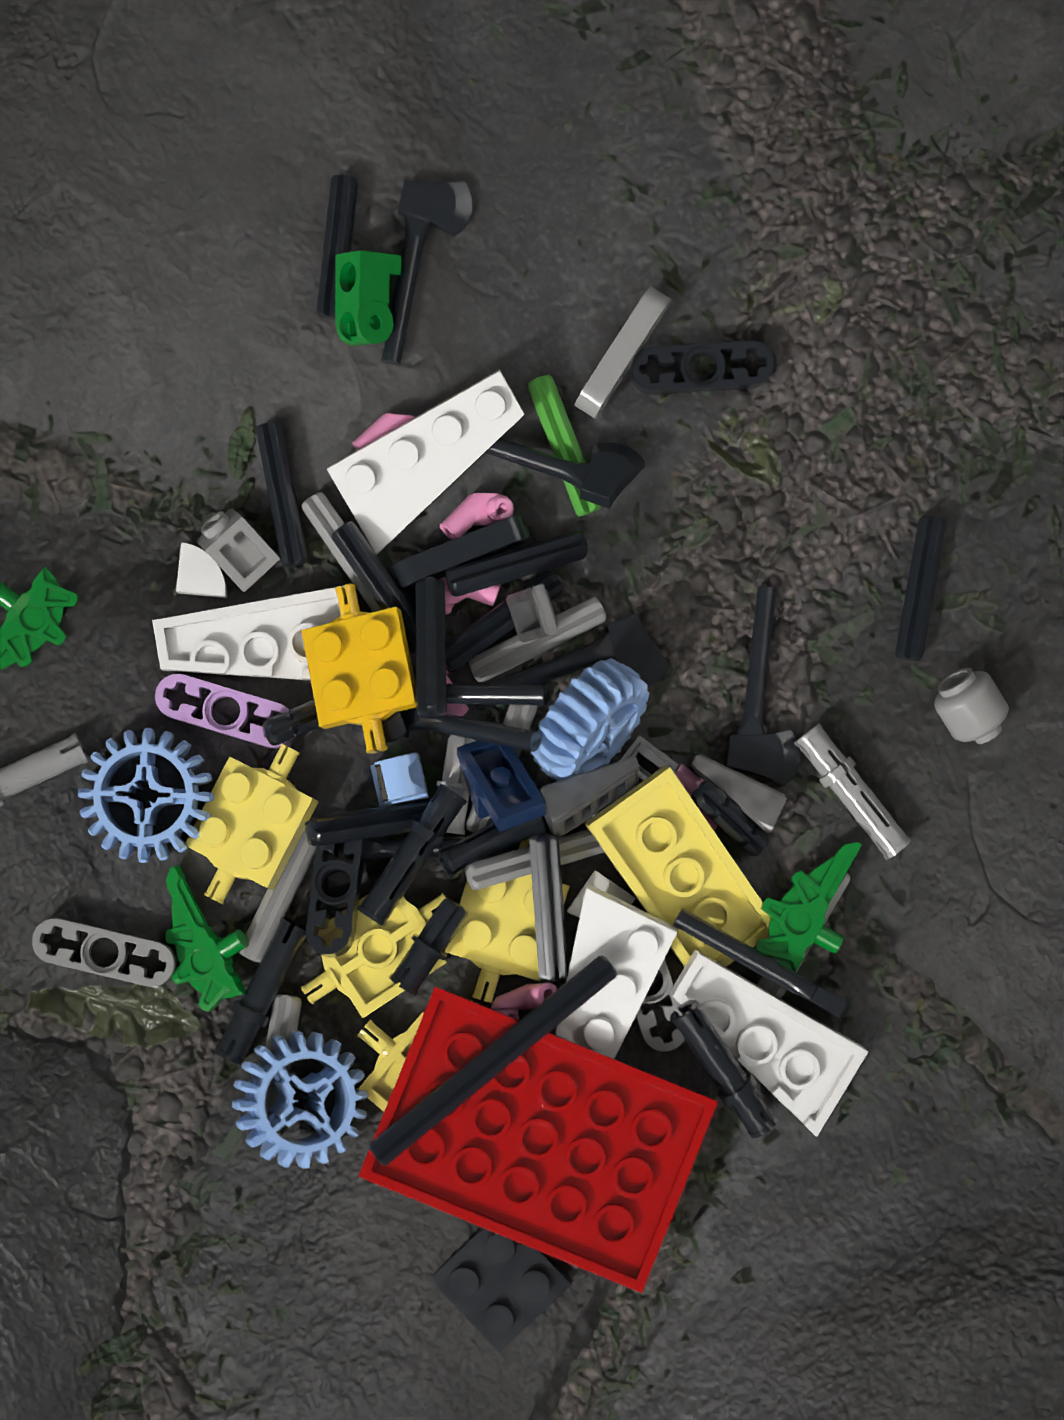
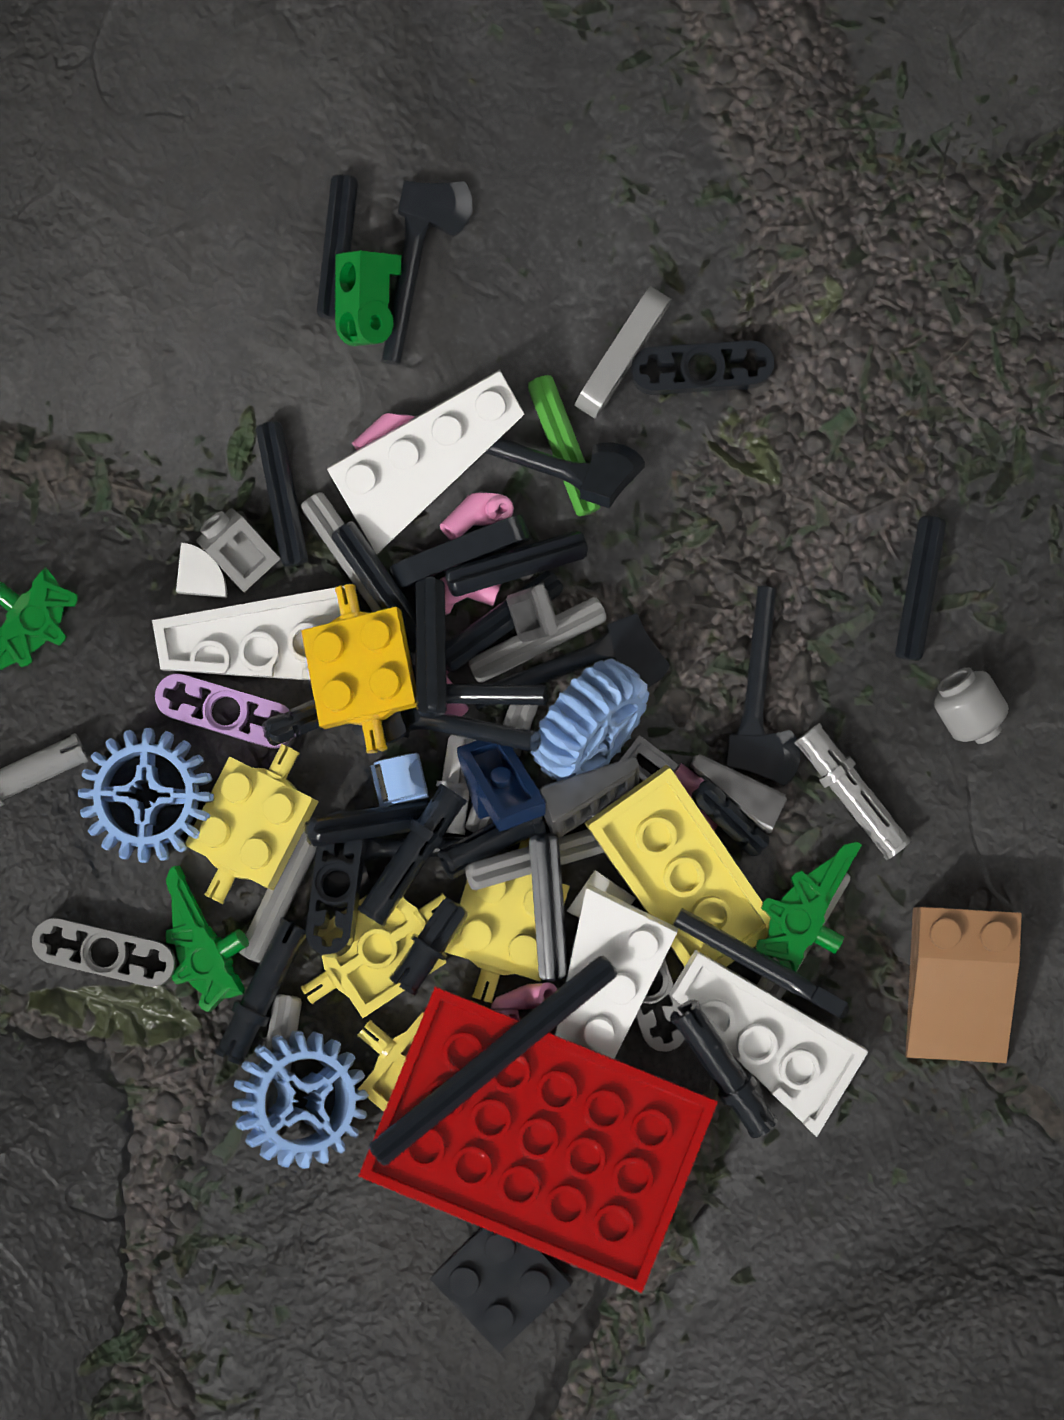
none -> medium nougat slope [906,907,1022,1063]

